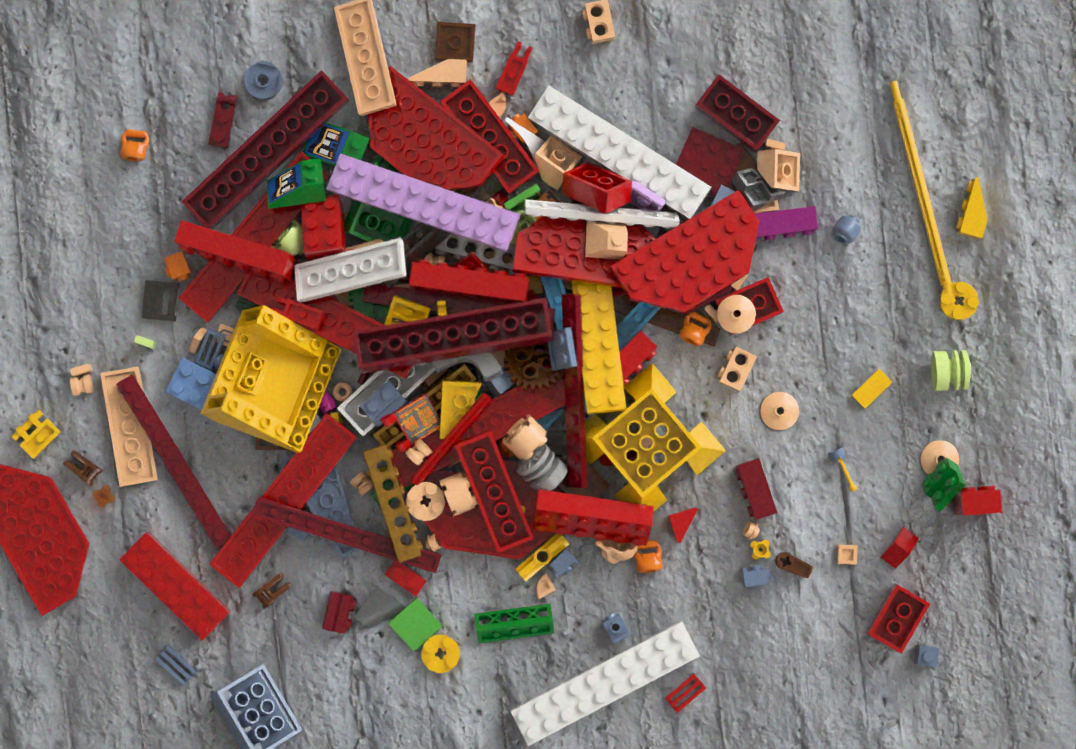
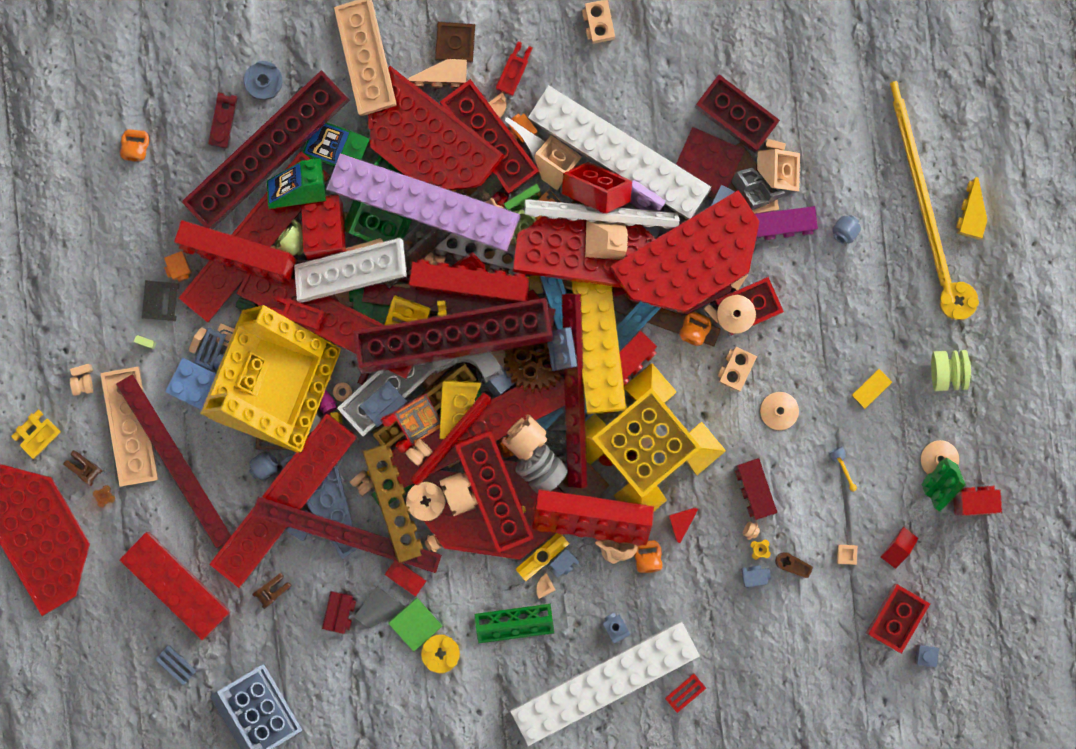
none -> sand blue head [249,452,278,480]

